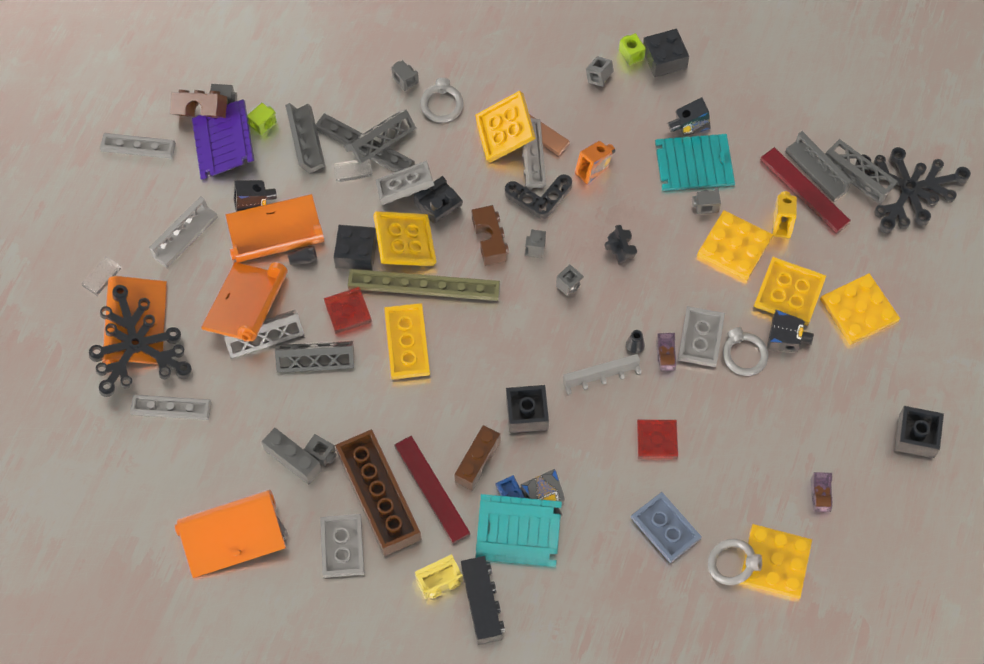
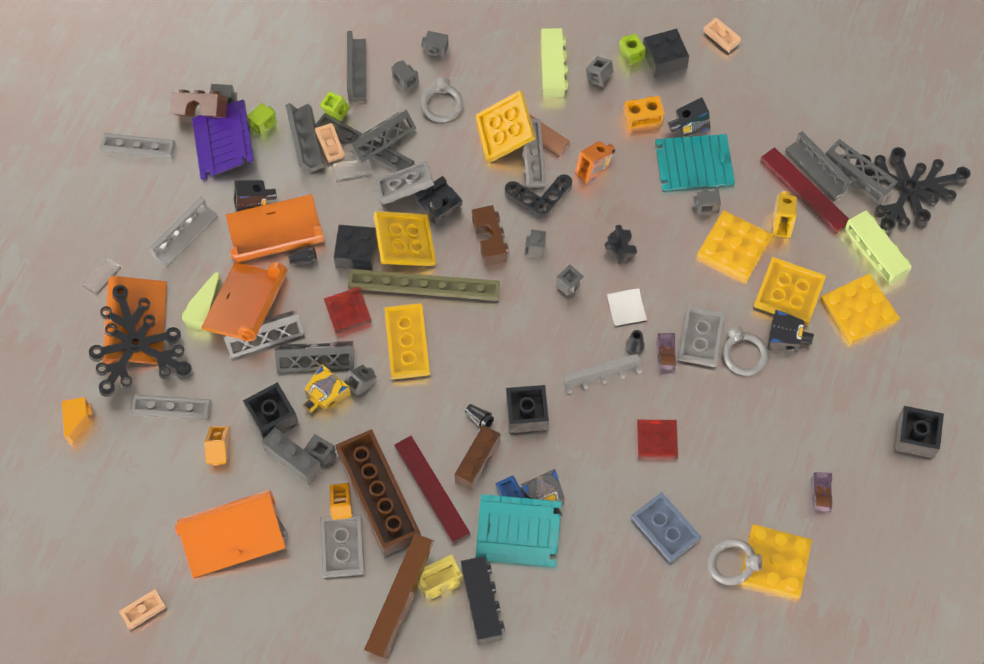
none -> light orange slope [61,397,93,444]
none -> light nougat plate [119,589,166,630]
none -> yellowish green slope [182,272,222,331]
none -> light orange slope [204,426,230,465]
none -> black brick [243,382,298,439]
none -> torso [303,364,351,413]
none -> light nougat plate [314,123,345,163]
none -> lime brick [320,91,351,122]
none -> light orange slope [329,483,352,520]
none -> dark grey brick [344,364,377,396]
none -> dark grey fence [347,31,367,102]
none -> reddish brown slope [364,533,434,658]
none -> dark grey brick [421,31,449,59]
none -> black cone [465,404,494,429]
none -> yellowish green brick [541,28,568,98]
none -> white sticker [607,288,647,326]
none -> light orange brick [623,96,664,129]
none -> light nougat plate [703,18,742,53]
none -> yellowish green brick [845,210,912,286]

